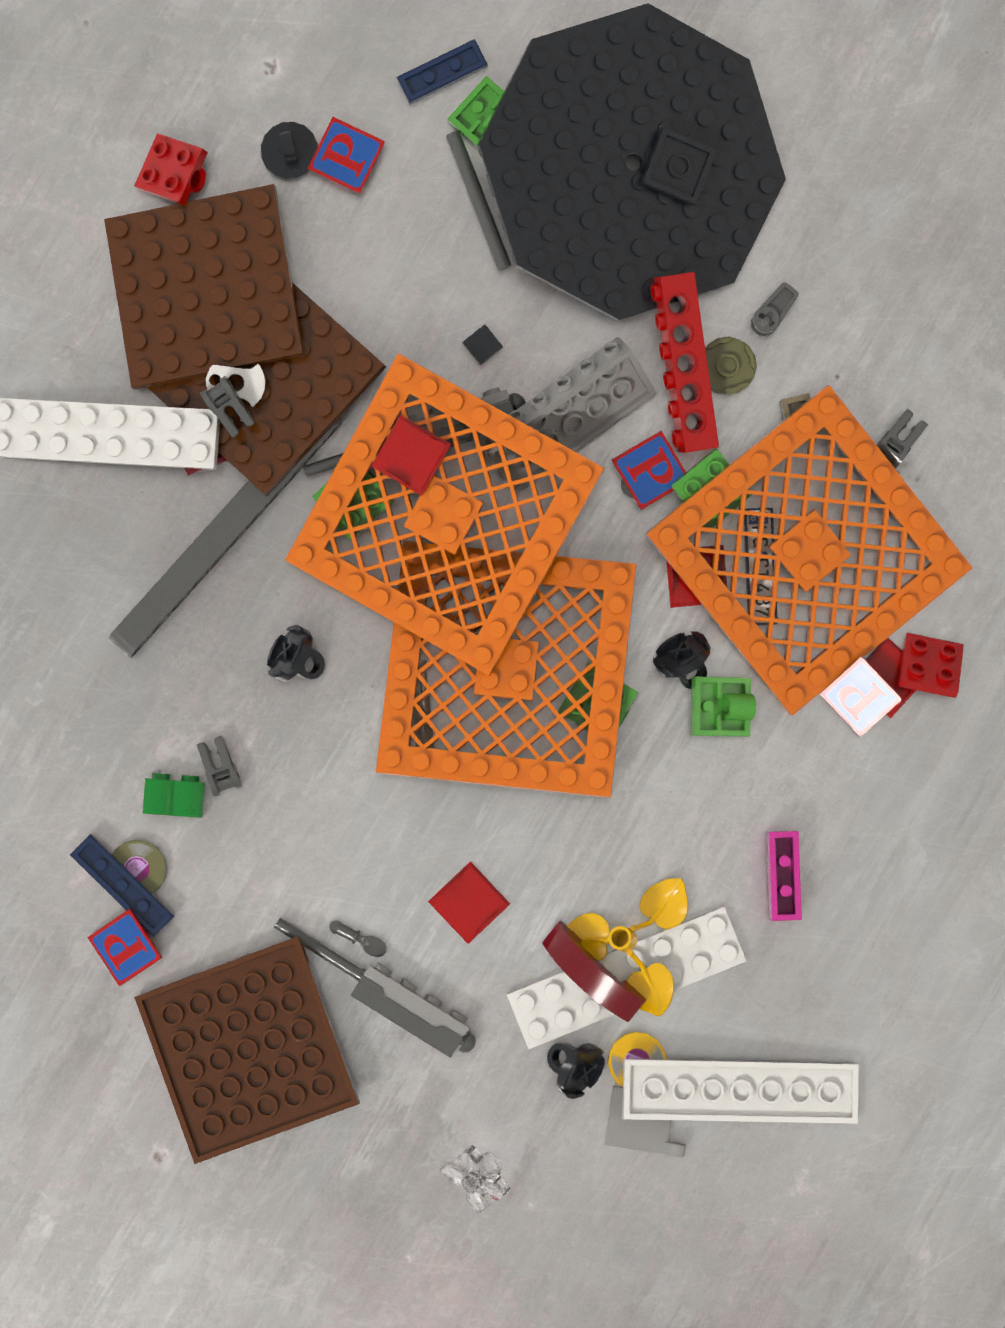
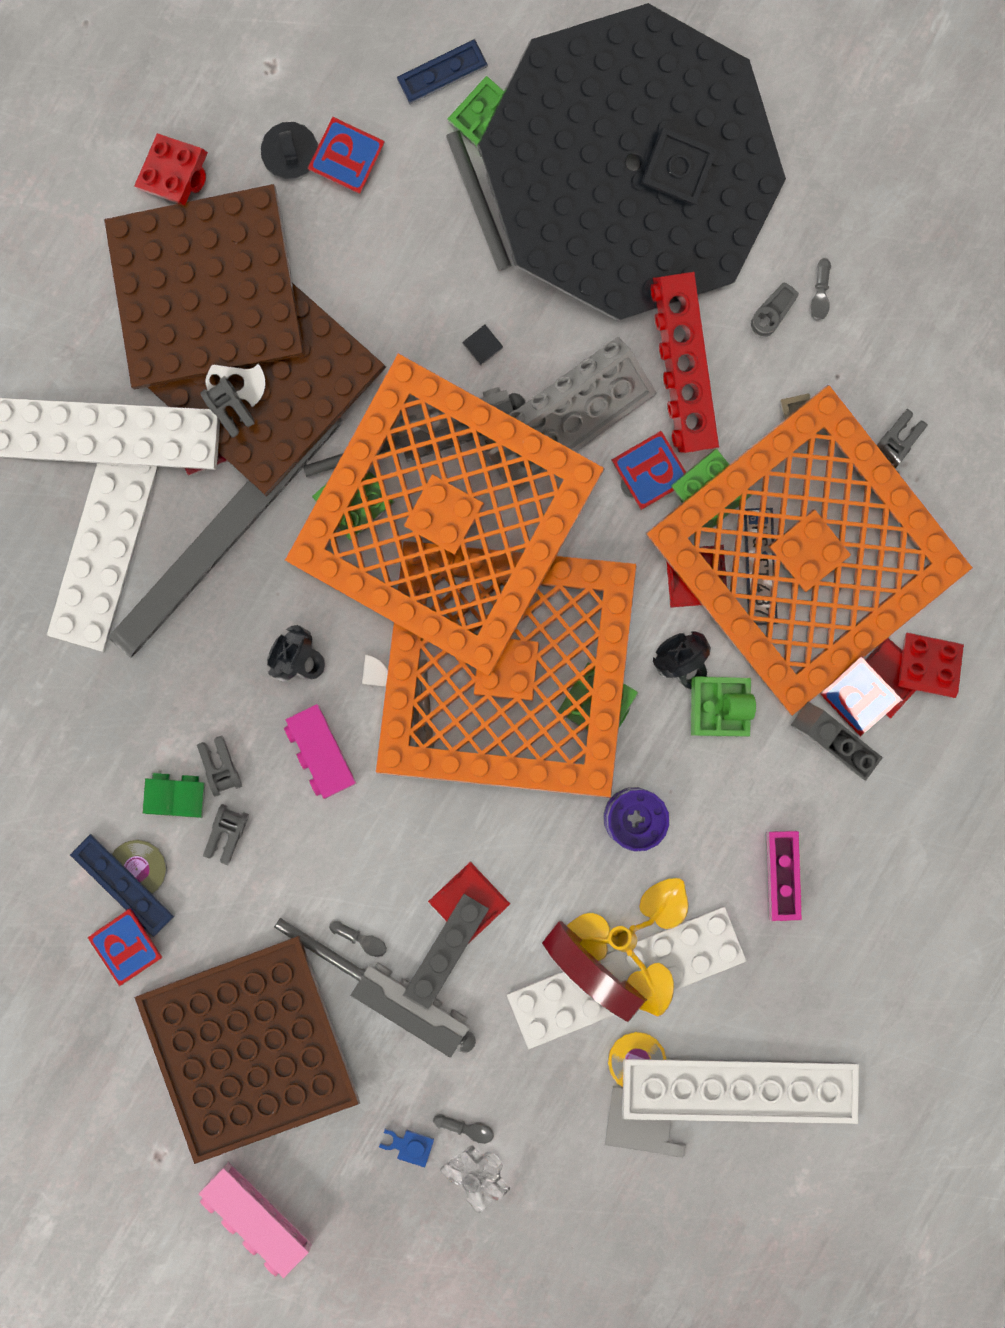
red piece [371,415,451,496] -> none
black tile [547,1043,605,1099] -> none
olive tile [705,336,757,396] -> none
none -> white plate [47,463,158,652]
none -> bright pink brick [199,1162,312,1278]
none -> dark grey piece [203,804,249,866]
none -> dark pink brick [284,704,357,799]
none -> white tile [362,655,388,687]
none -> blue plate [379,1128,434,1168]
none -> dark grey plate [402,894,489,1011]
none -> dark grey piece [433,1114,494,1144]
none -> dark purple wheel [603,787,670,851]
none -> dark grey slope [791,702,883,781]
none -> dark grey piece [811,258,831,320]

